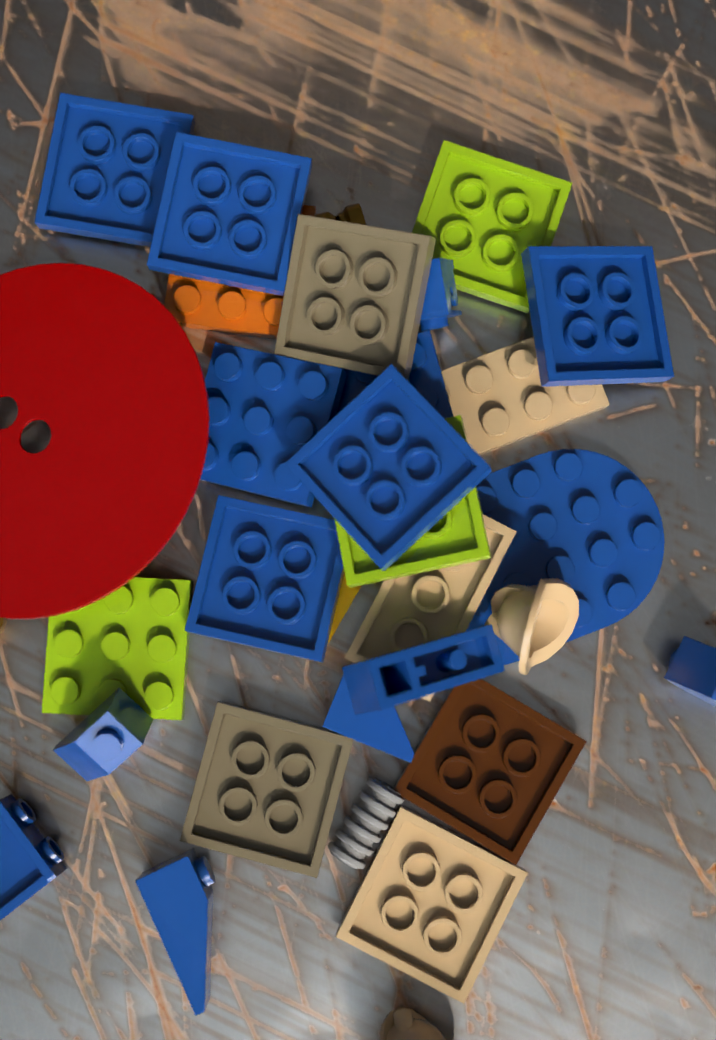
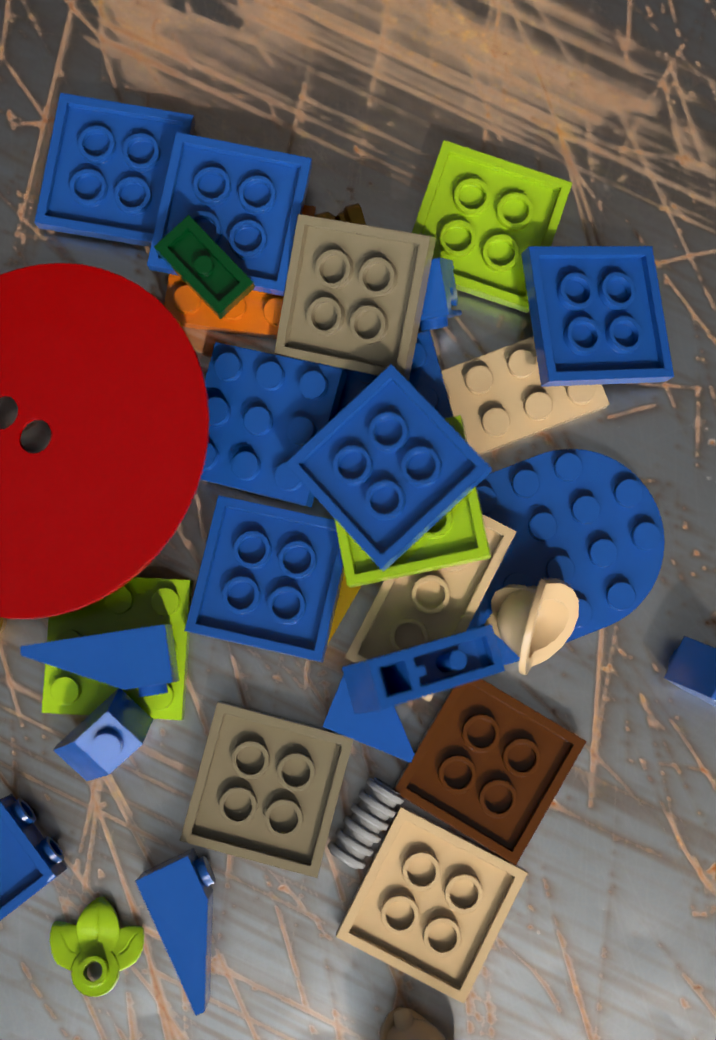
none -> blue slope [20,624,179,697]
none -> lime plate [50,896,144,997]
none -> dark green plate [154,215,255,319]

